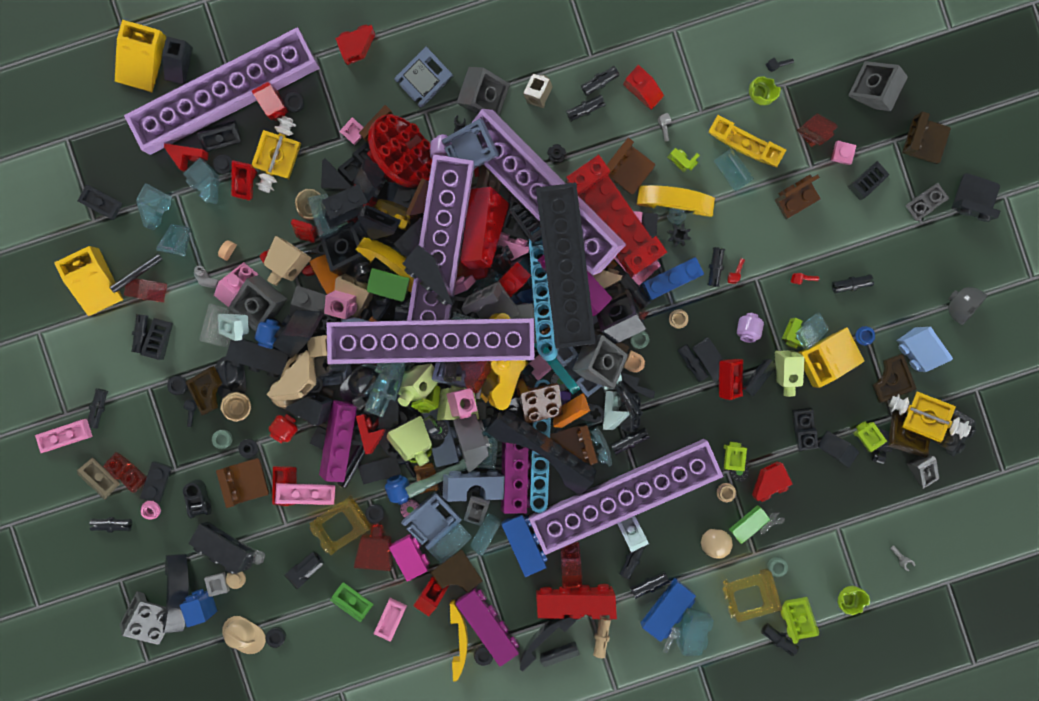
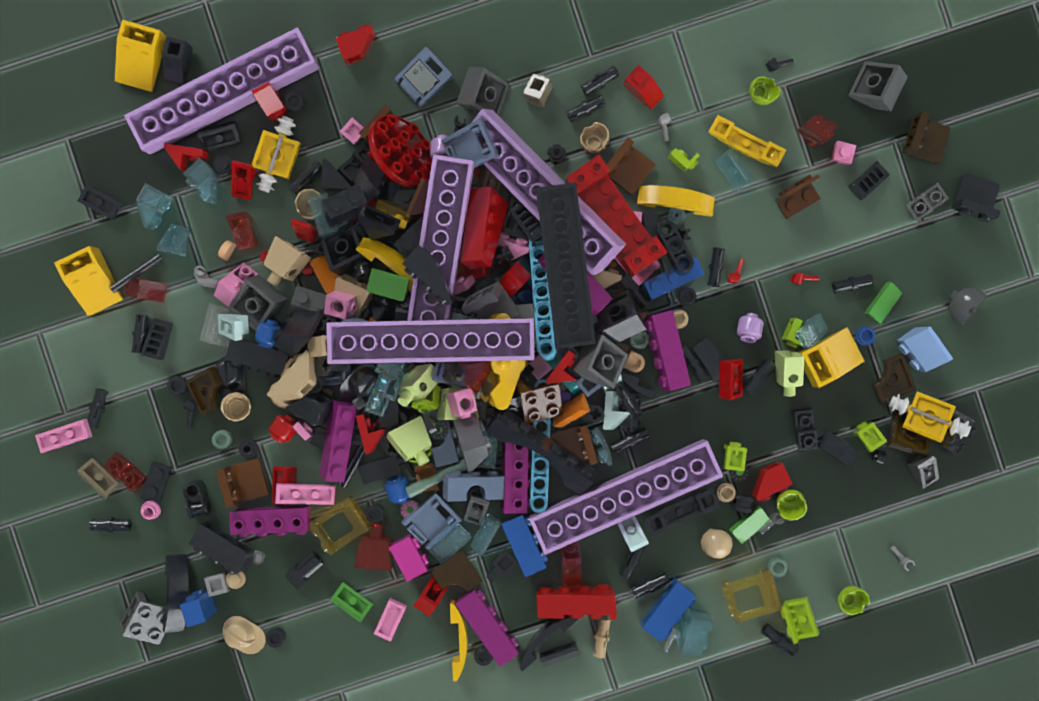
none -> clear red slope [226,211,258,250]
none -> magenta brick [229,505,312,538]
none -> black pin [288,159,322,195]
none -> bright pink plate [293,420,314,441]
none -> black plate [486,548,518,582]
none -> red slope [545,348,577,384]
none -> tan hair [580,122,609,154]
none -> black slope [643,488,720,537]
none -> magenta brick [644,310,691,391]
none -> black beam [656,220,694,276]
none -> black plate [677,287,696,306]
none -> black wheel [733,494,755,513]
none -> lime hair [776,489,807,520]
none -> bright green slope [864,282,902,324]

